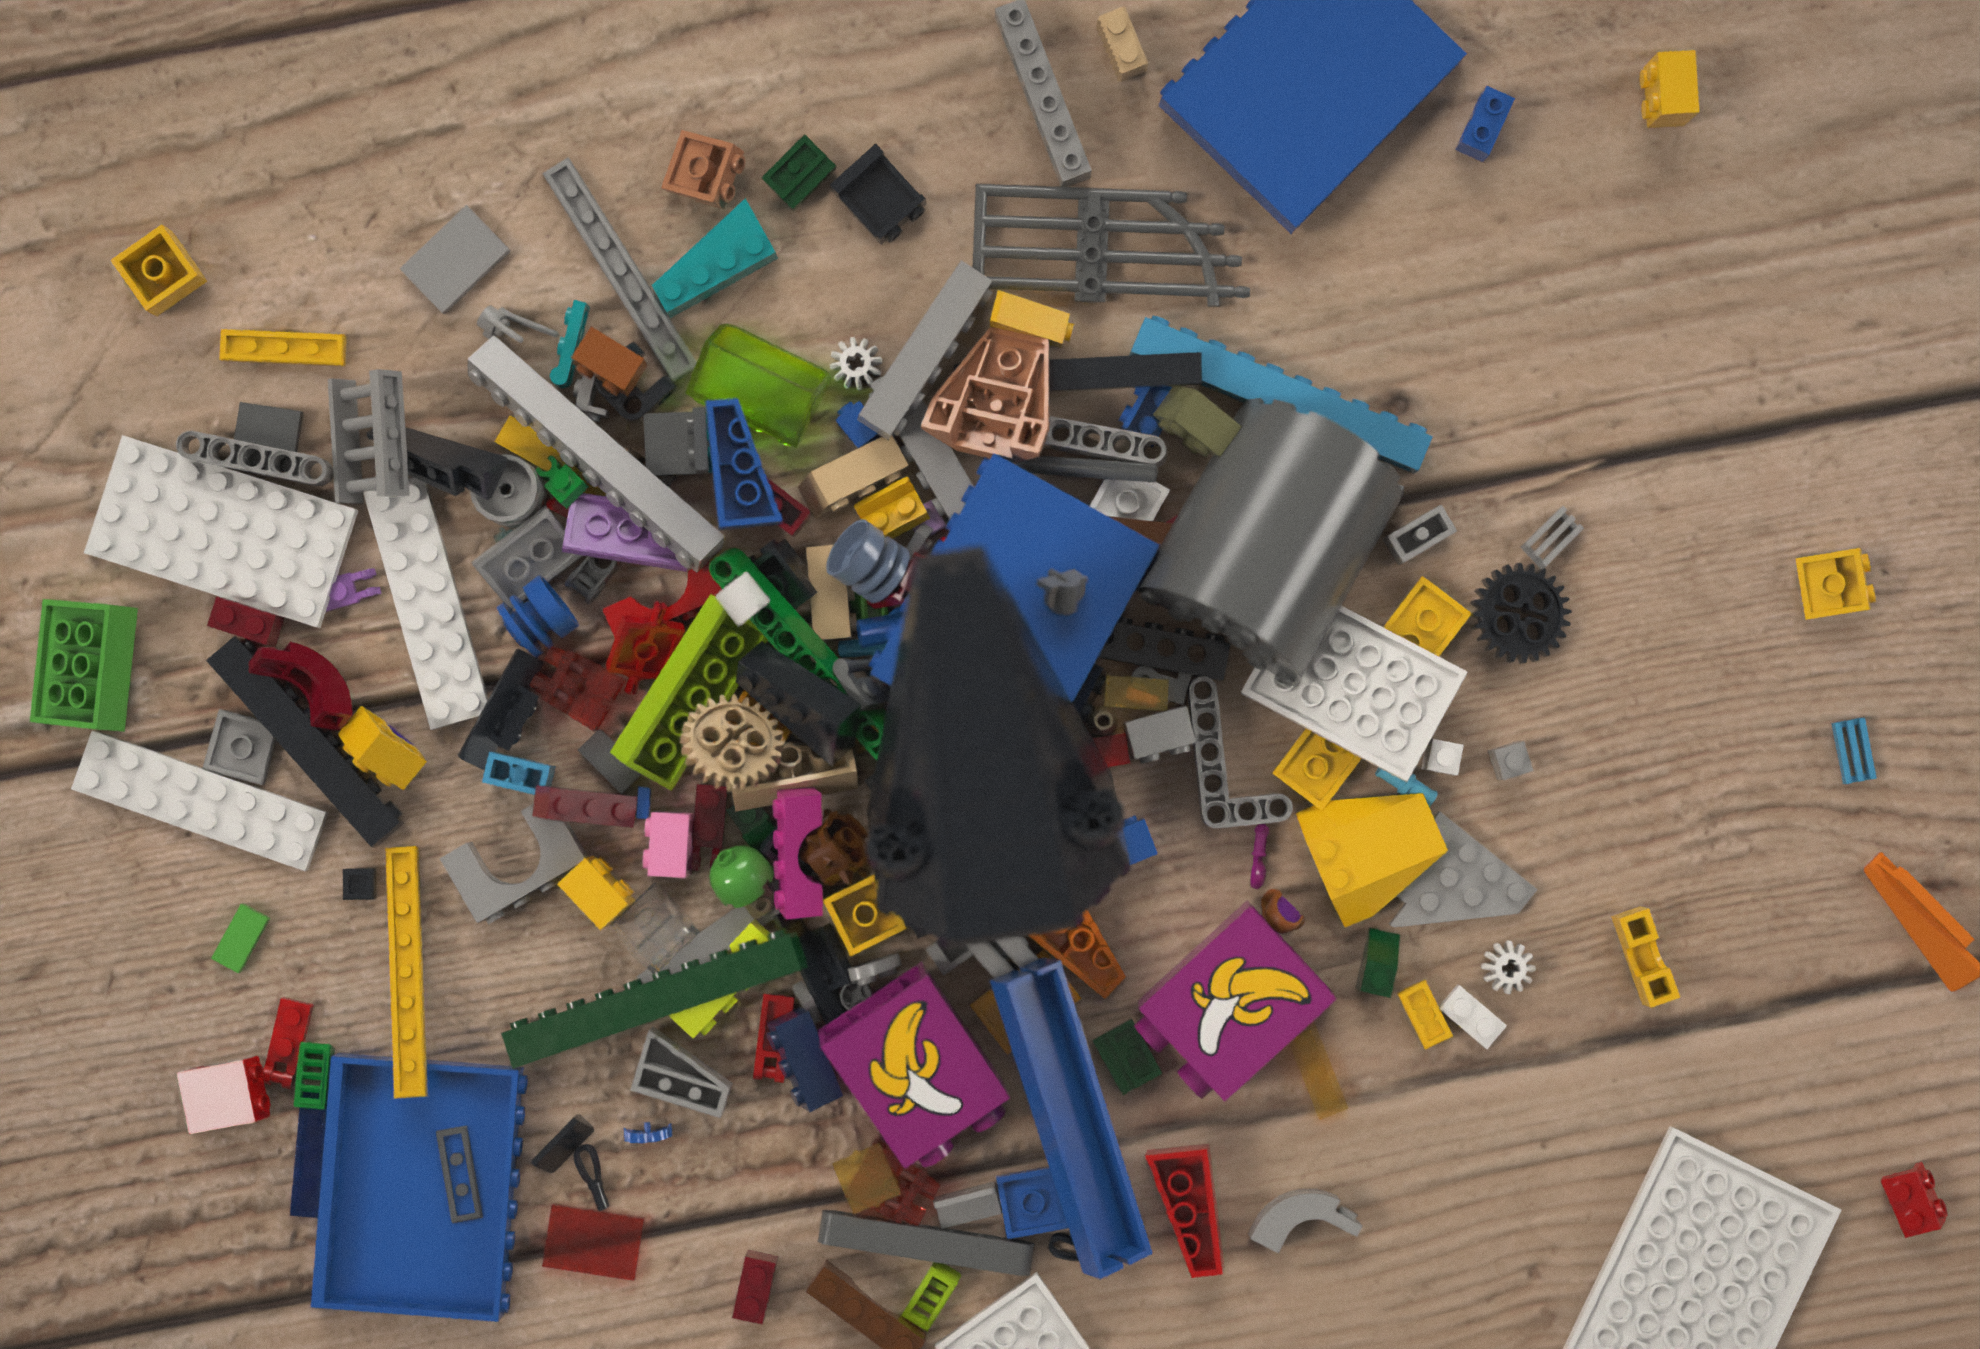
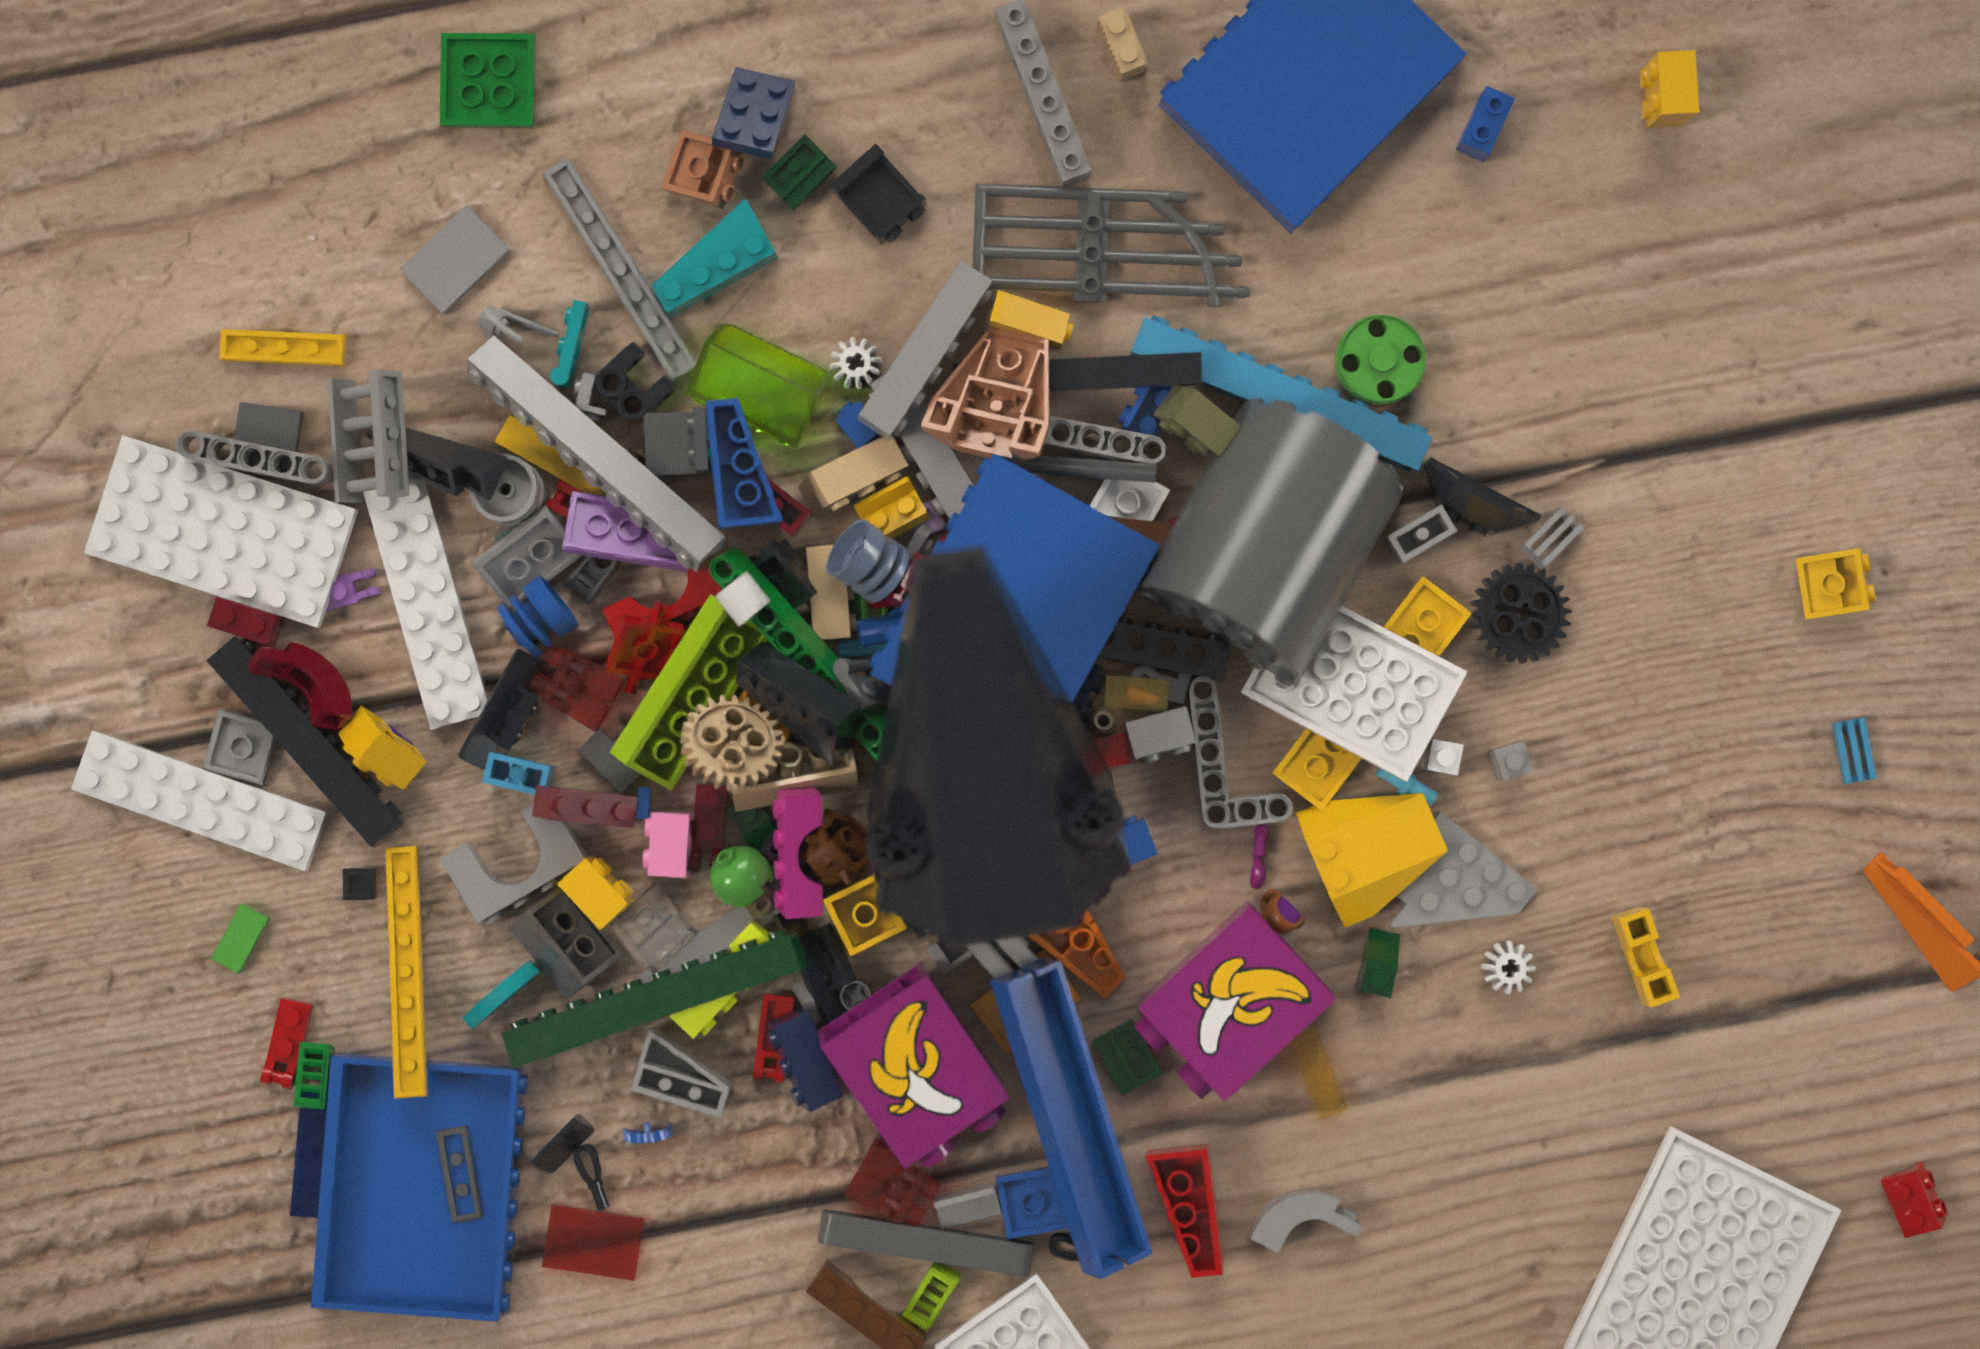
bright green slope [30,599,138,732] -> none
yellow brick [111,224,207,316] -> none
panel [177,1056,271,1134] -> none
green plate [536,456,589,509] -> none
dark orange brick [571,327,648,397] -> none
dark red brick [732,1250,778,1325] -> none
clear yellow piece [832,1142,901,1215] -> none
light grey plate [848,953,902,986] -> none
dark grey piece [1037,568,1088,616] -> none
yellow plate [1396,979,1453,1050] -> none
white plate [1439,984,1507,1049] -> none
none -> green plate [440,33,536,129]
none -> teal piece [462,960,540,1030]
none -> flat silver slope [508,887,624,1000]
none -> dark blue plate [712,67,795,160]
none -> bright green piece [1334,314,1426,406]
none -> black wedge [1424,457,1541,537]

